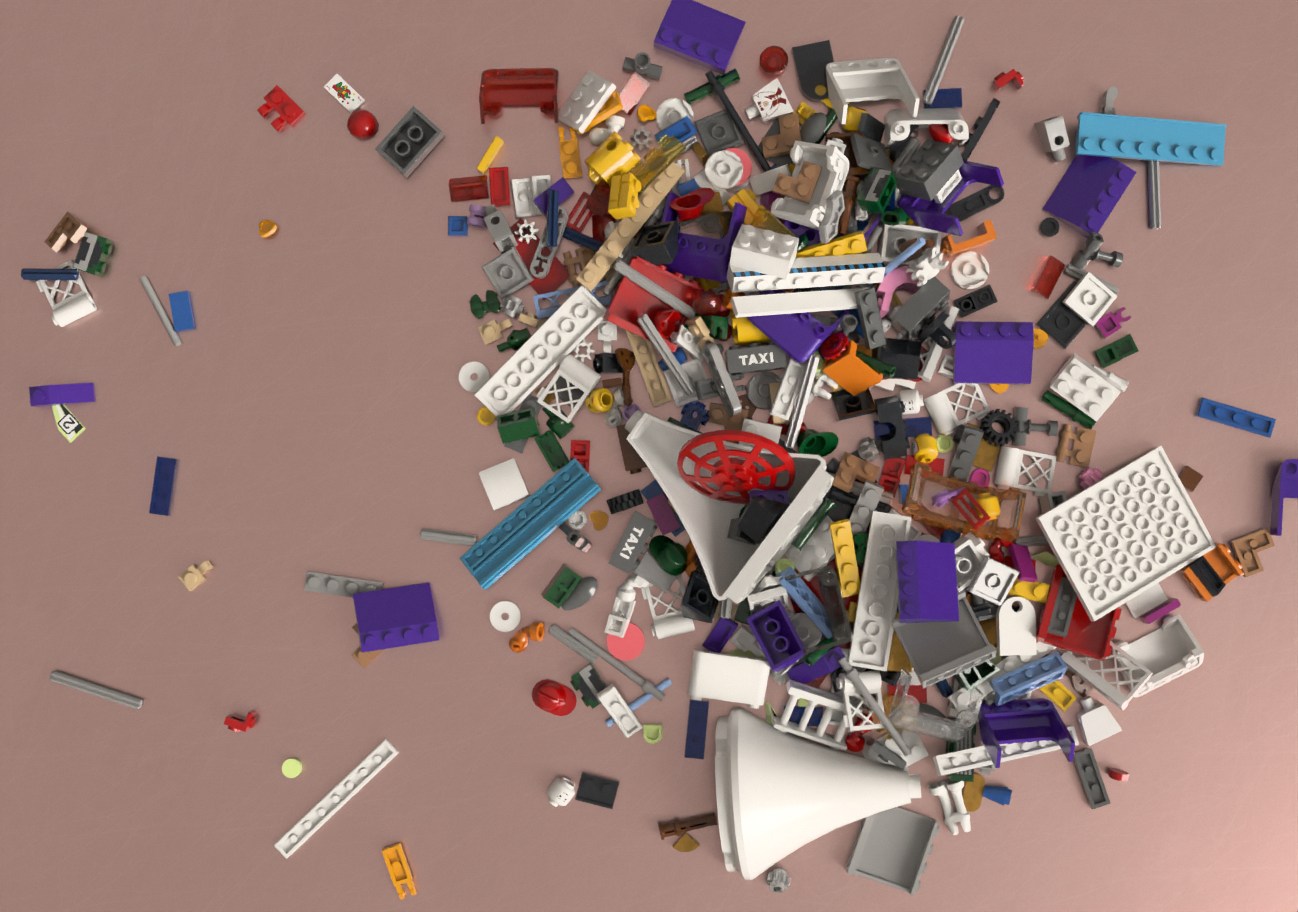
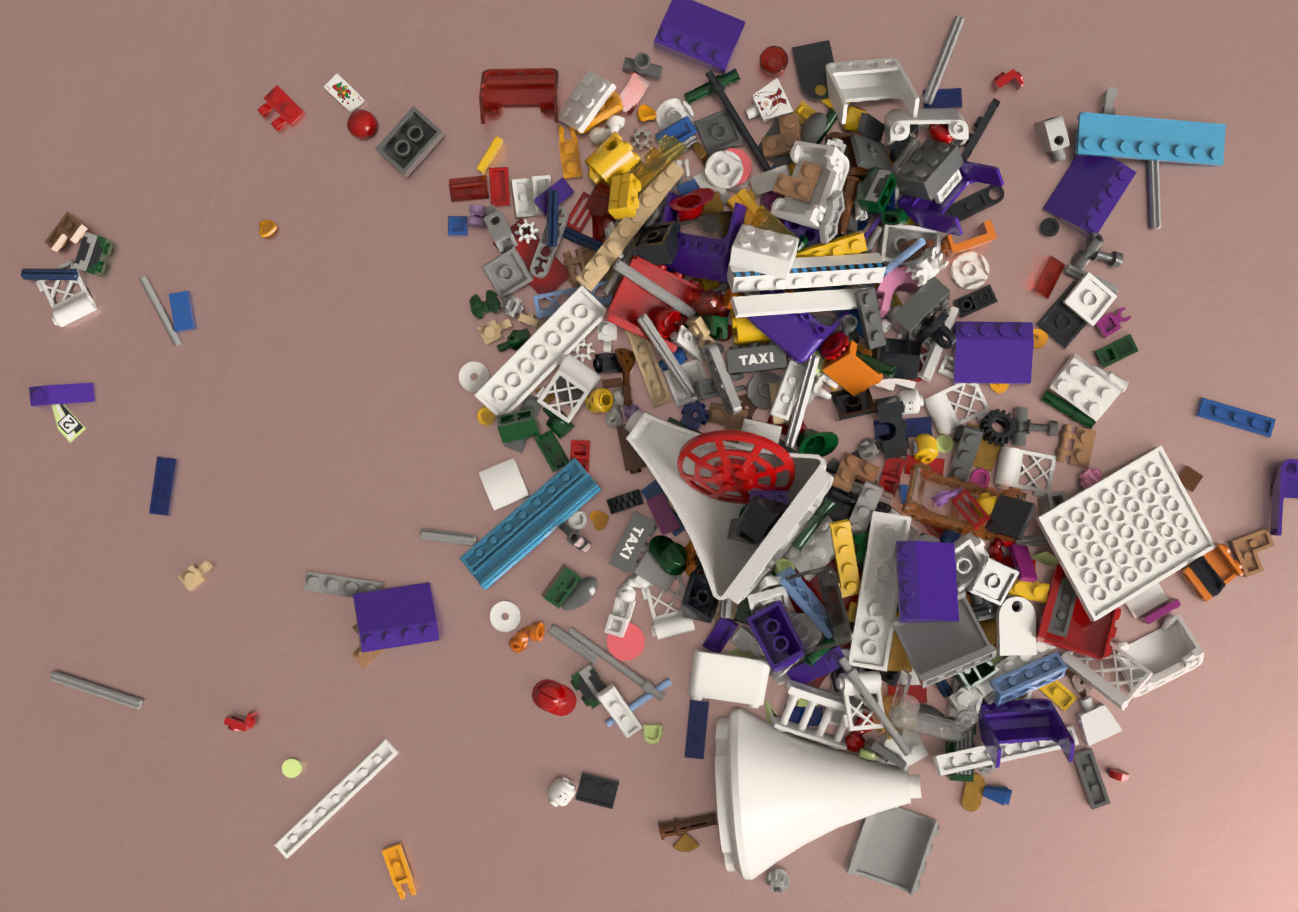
white piece [928,780,971,835] -> none
none -> yellowish green tile [859,748,879,761]
none -> black tile [984,494,1036,541]

